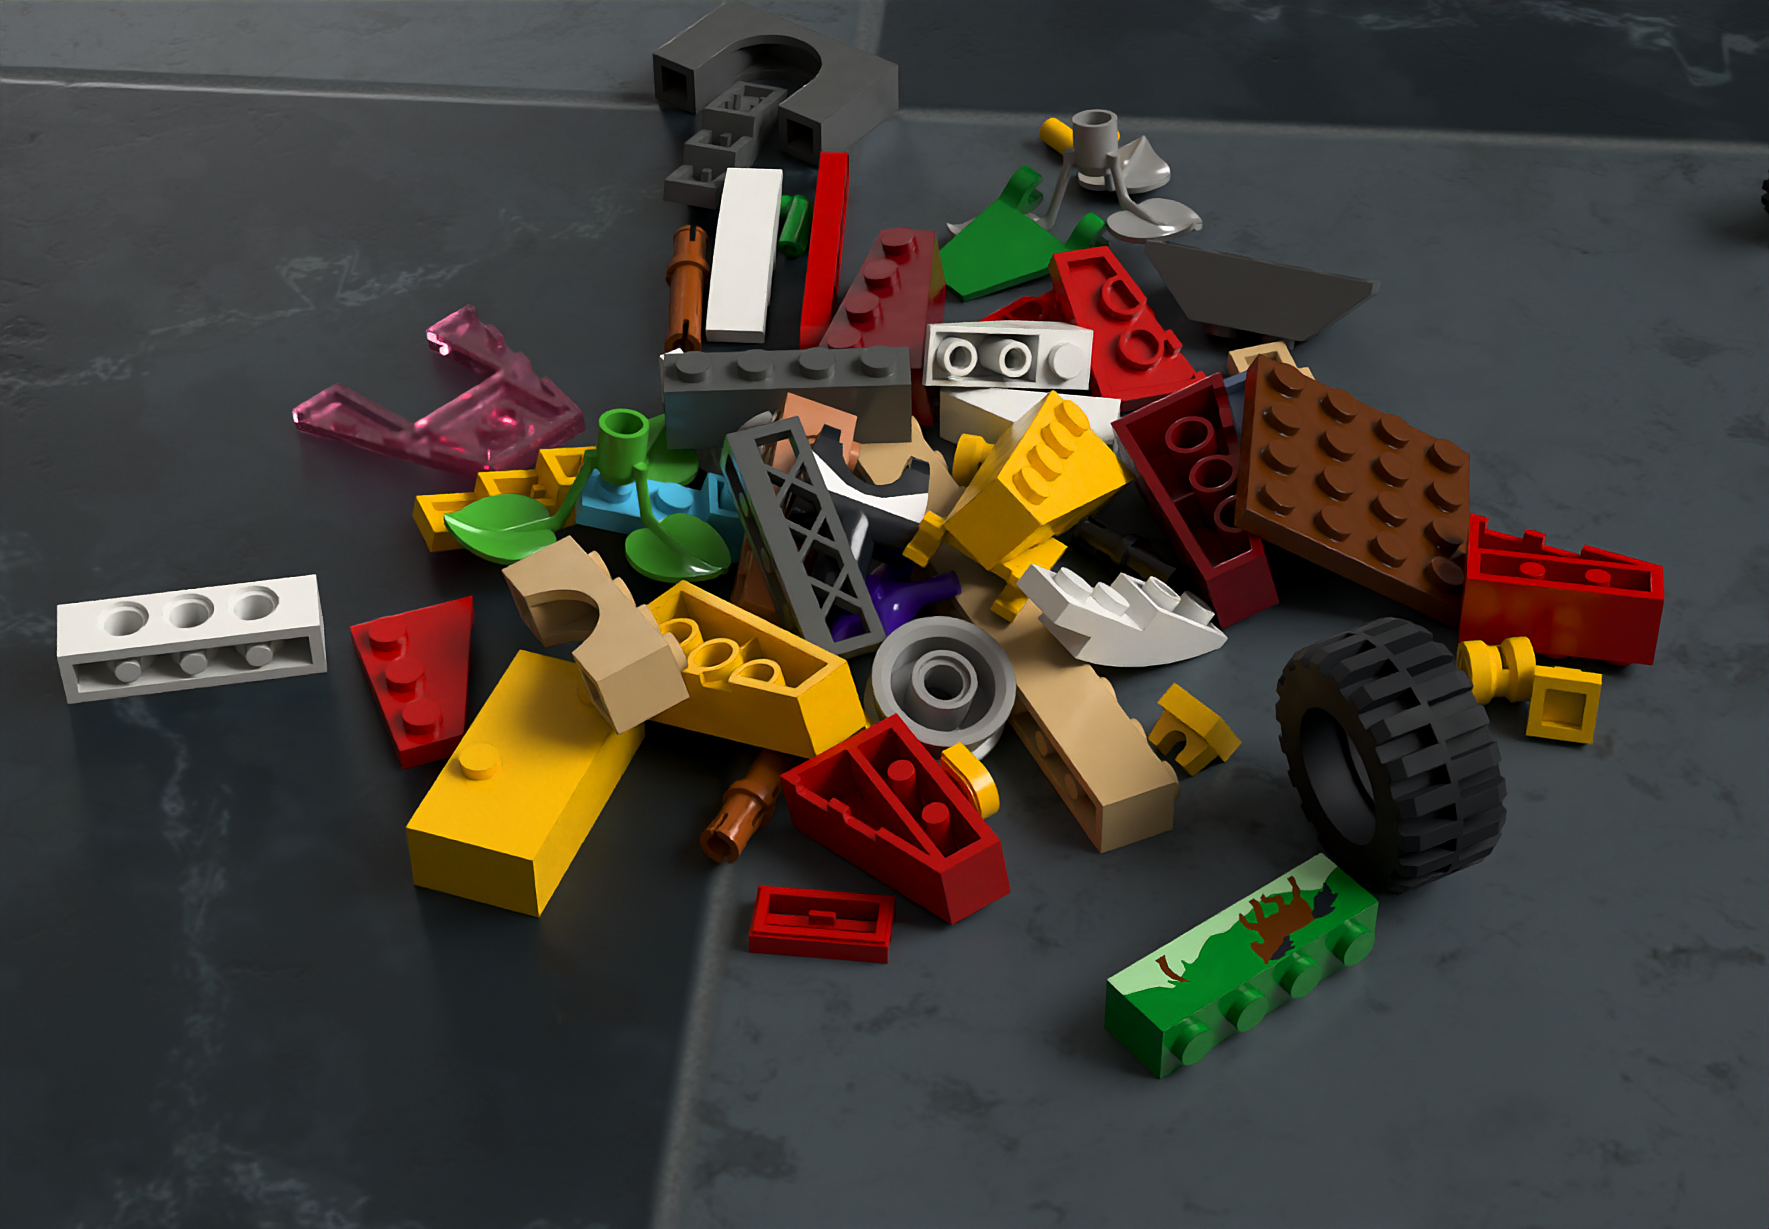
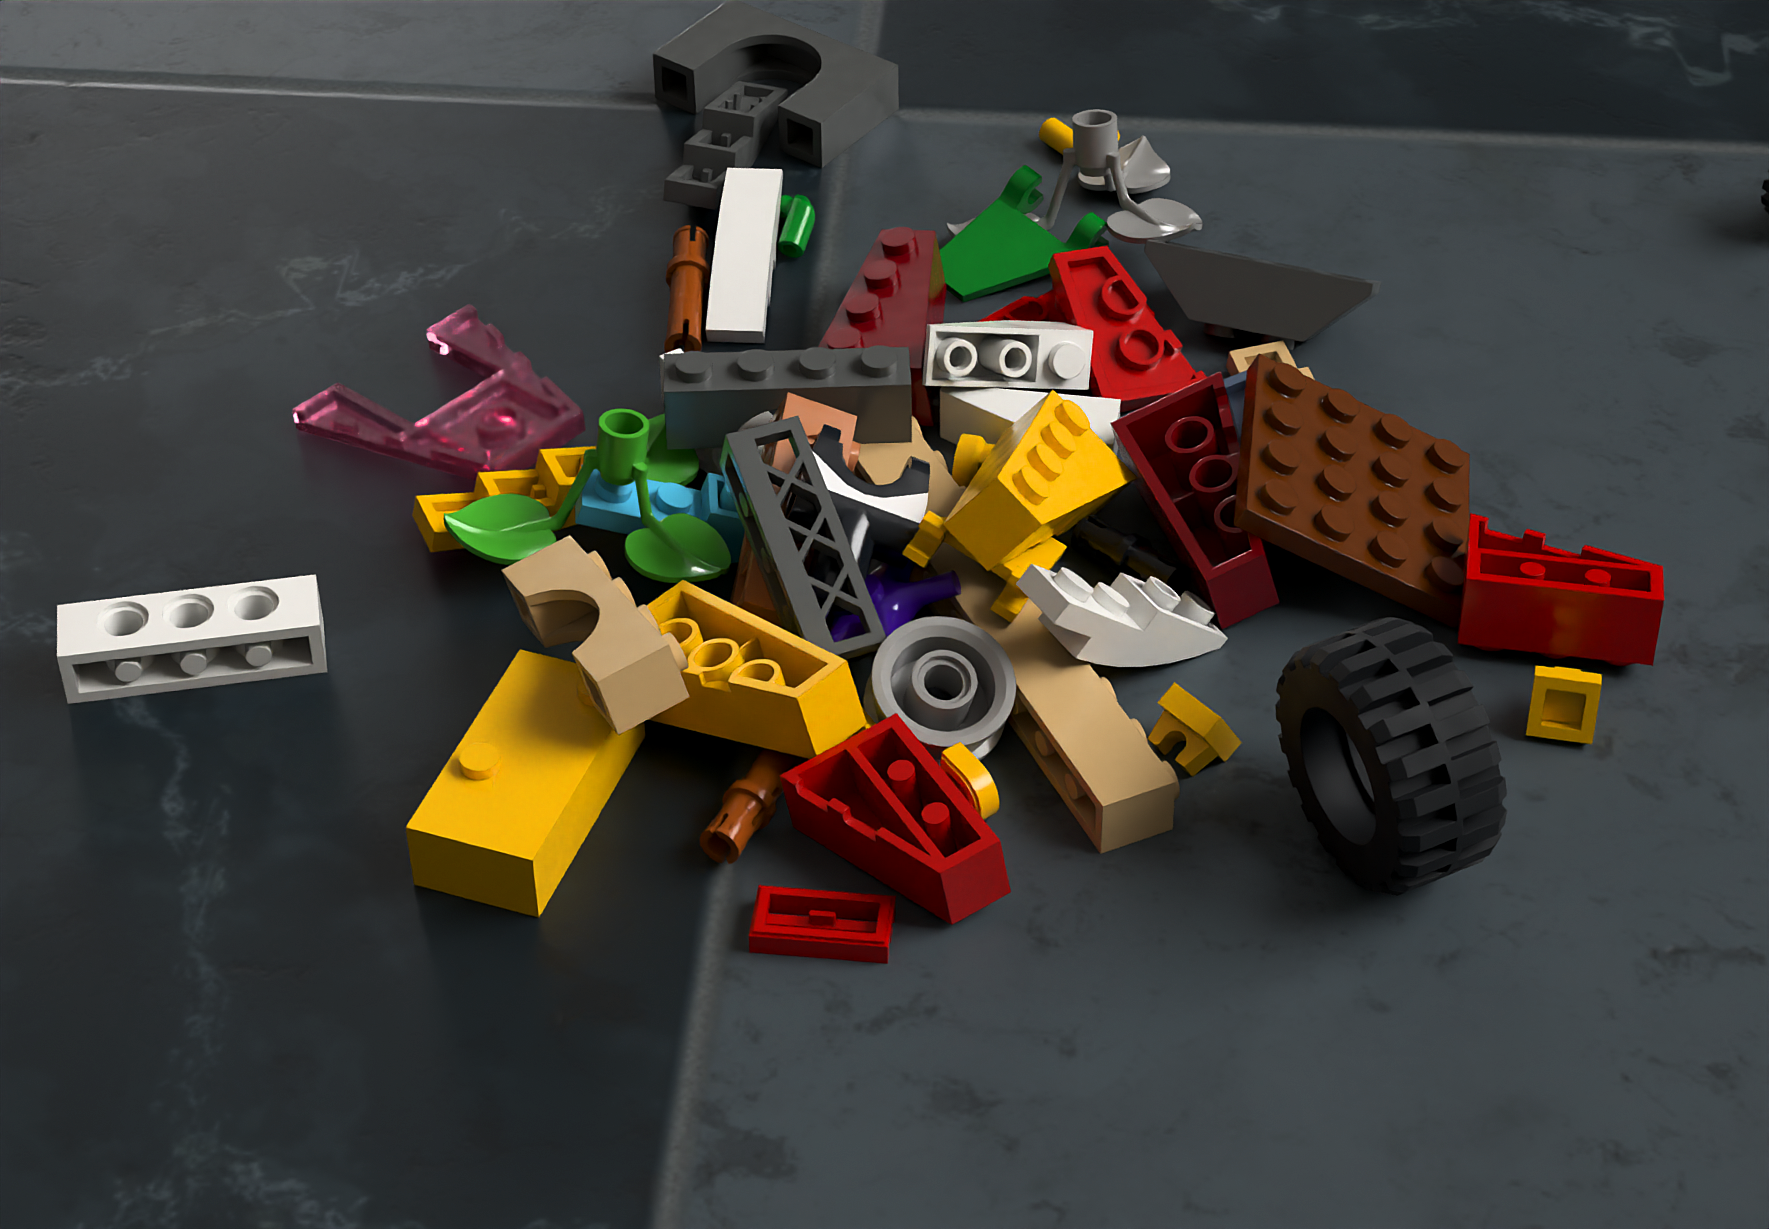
red wing [350,596,475,770] -> none
red beam [799,152,849,350] -> none
green brick [1104,853,1379,1080] -> none
yellow wheel [1456,636,1536,705] -> none

